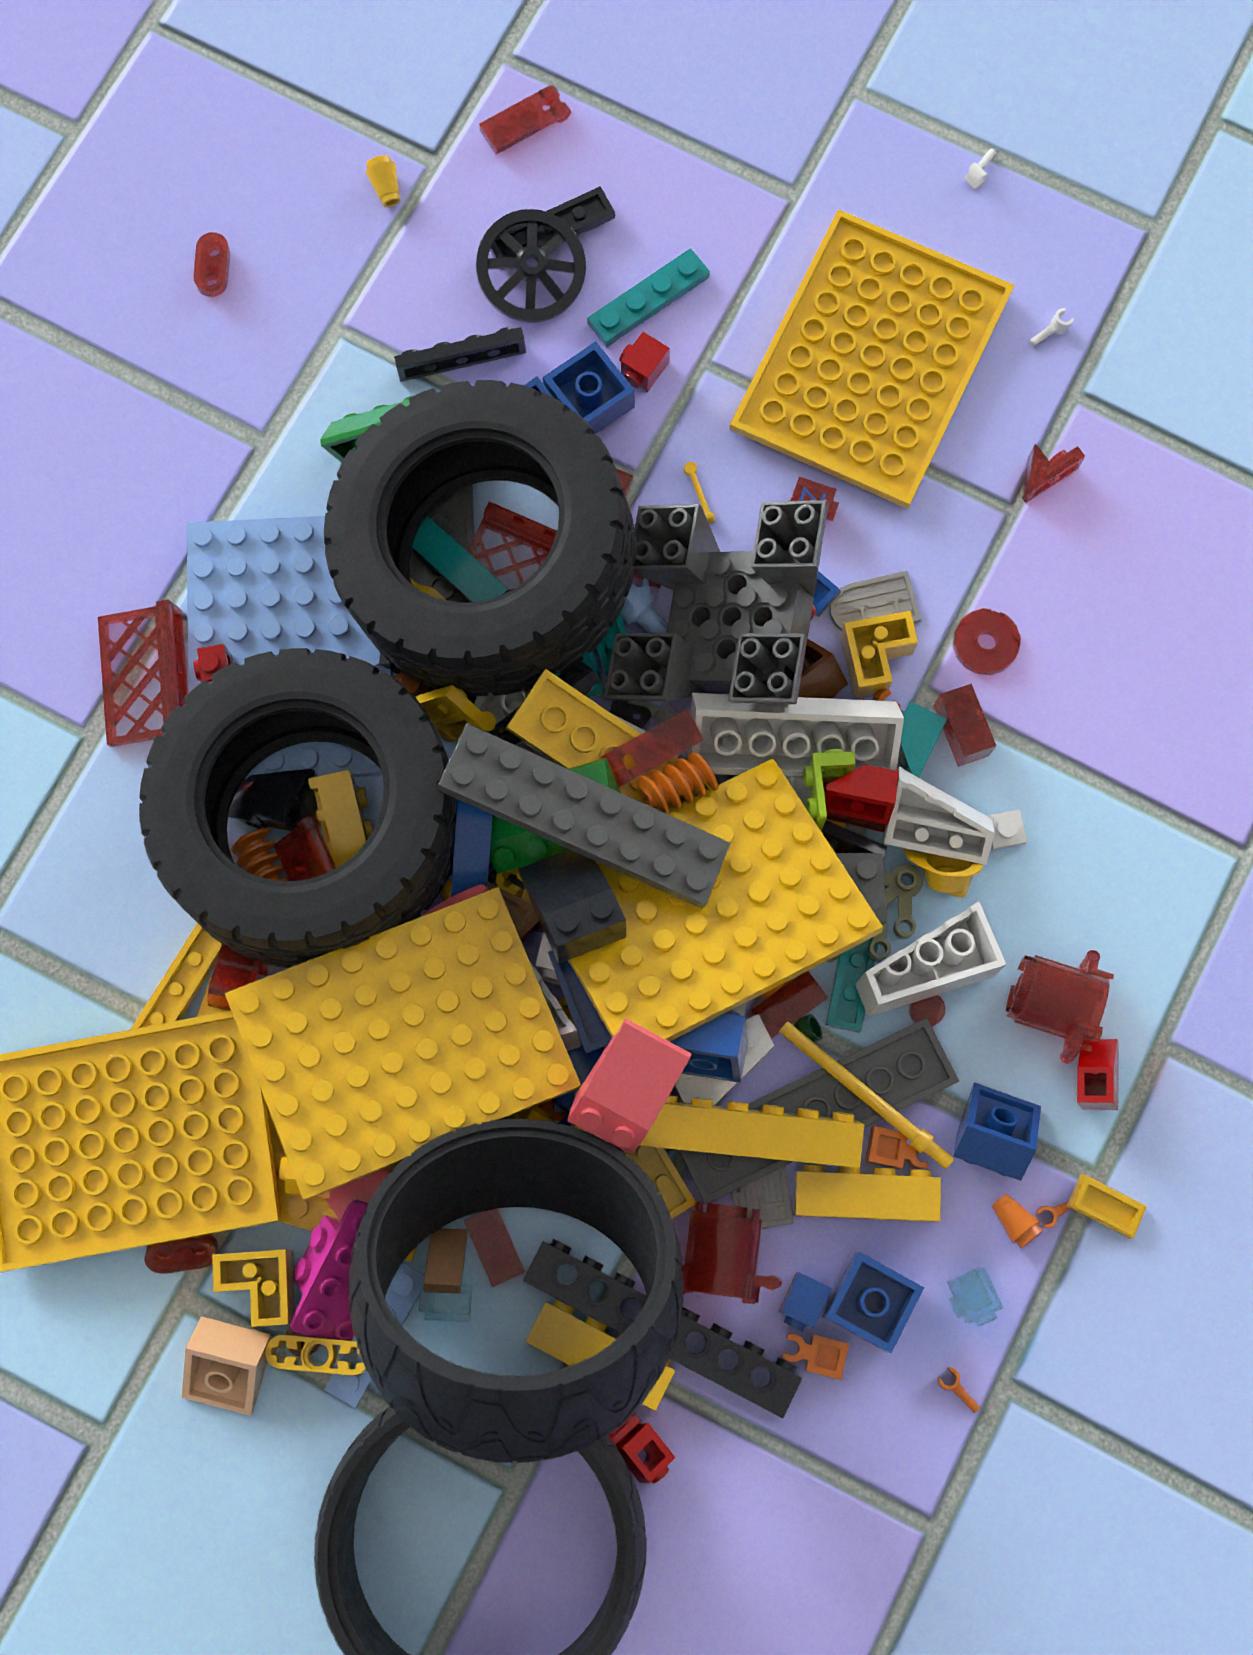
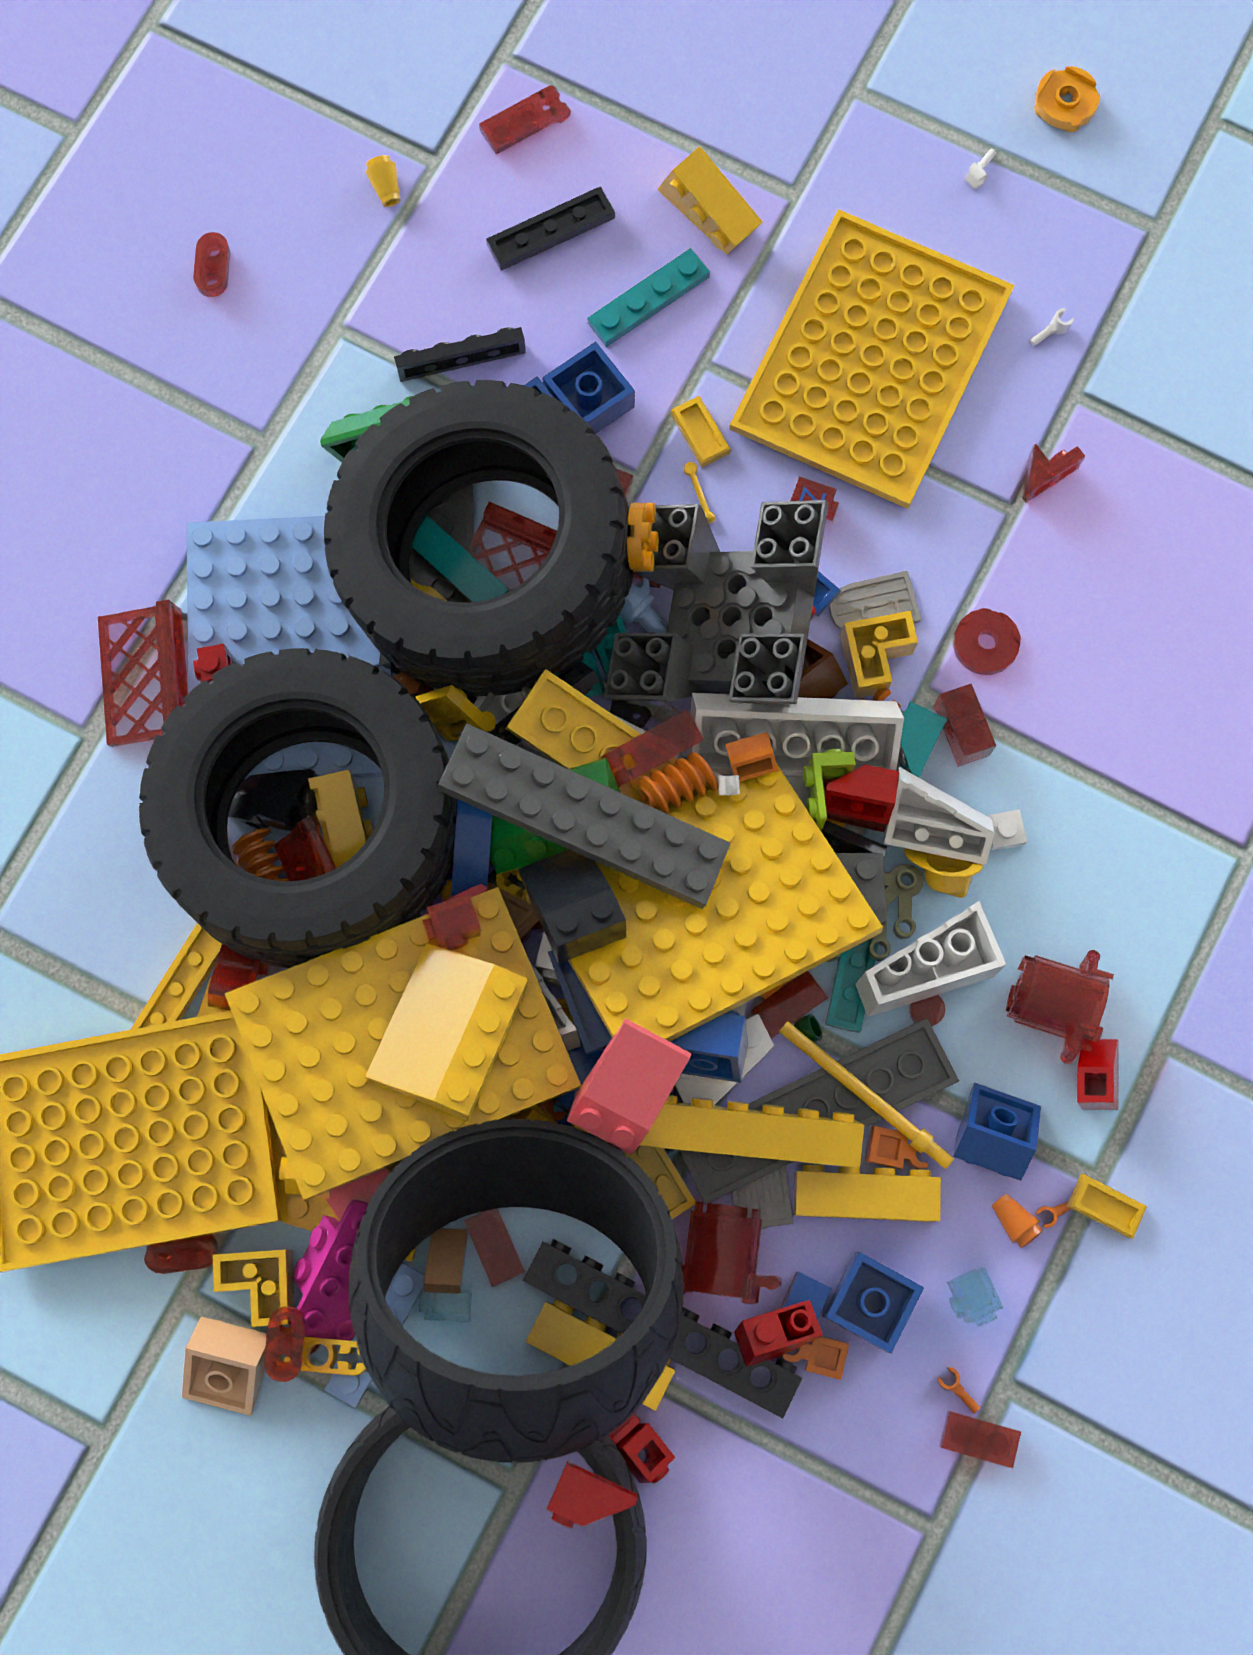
black wheel [476,209,586,323] -> none
red brick [619,331,670,392] -> none
none -> clear red plate [264,1306,306,1382]
none -> yellow slope [365,943,528,1122]
none -> clear red brick [422,894,481,951]
none -> red slope [546,1461,638,1528]
none -> light orange plate [627,502,659,572]
none -> yellow wedge [657,146,763,255]
none -> yellow tile [670,396,731,468]
none -> white hand [714,772,740,796]
none -> orange piece [725,732,778,782]
none -> red slope [734,1300,823,1367]
none -> clear red plate [939,1410,1021,1468]
none -> light orange plate [1034,66,1100,132]

